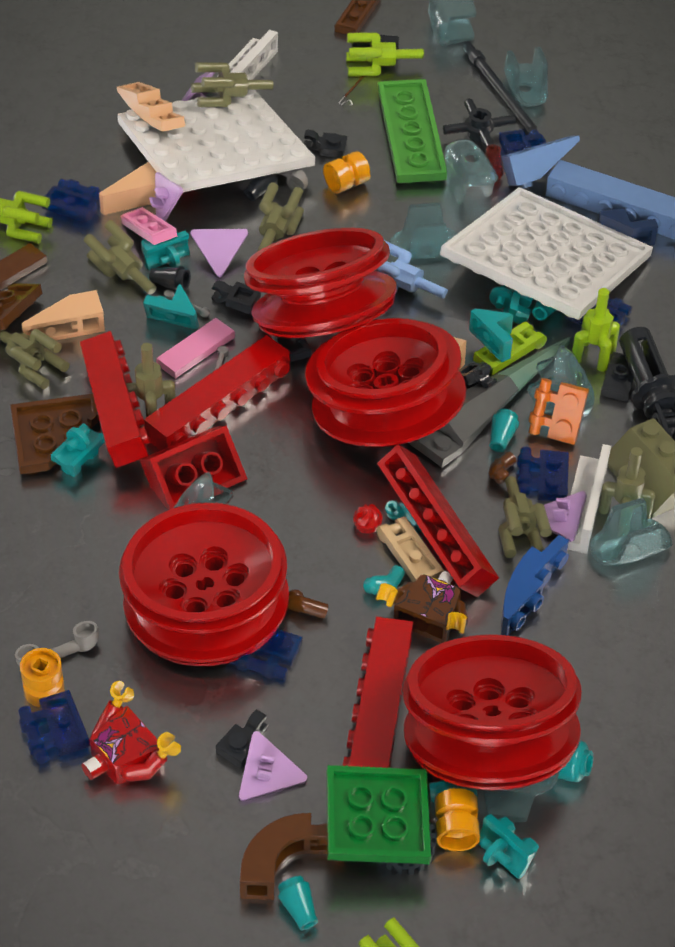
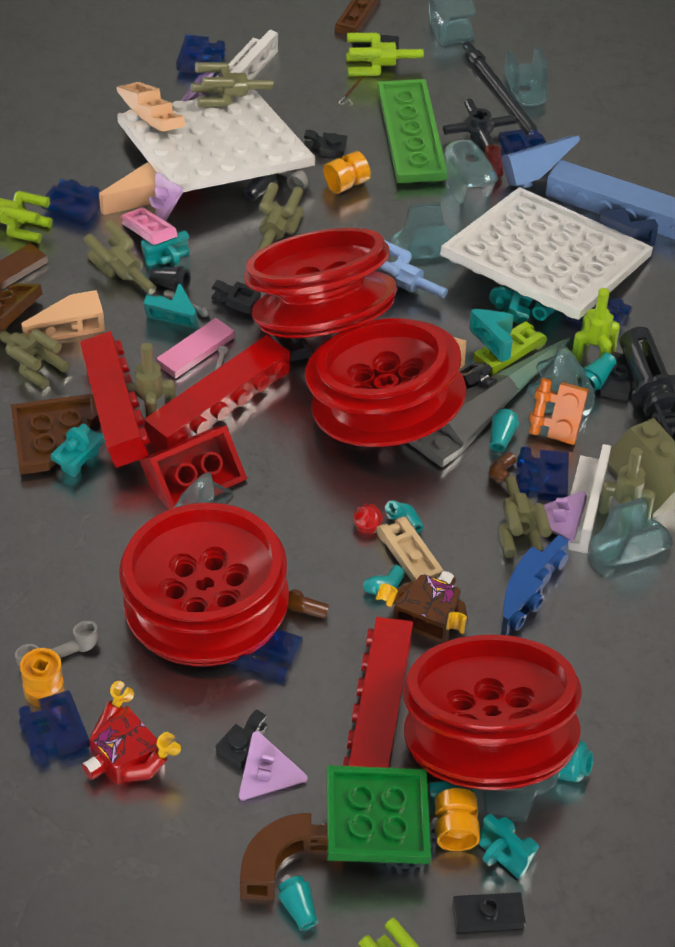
lavender piece [190,229,248,277] -> none
red brick [377,444,499,598] -> none
none -> clear blue plate [176,34,226,76]
none -> black plate [453,892,526,933]
none -> teal cone [578,352,617,392]

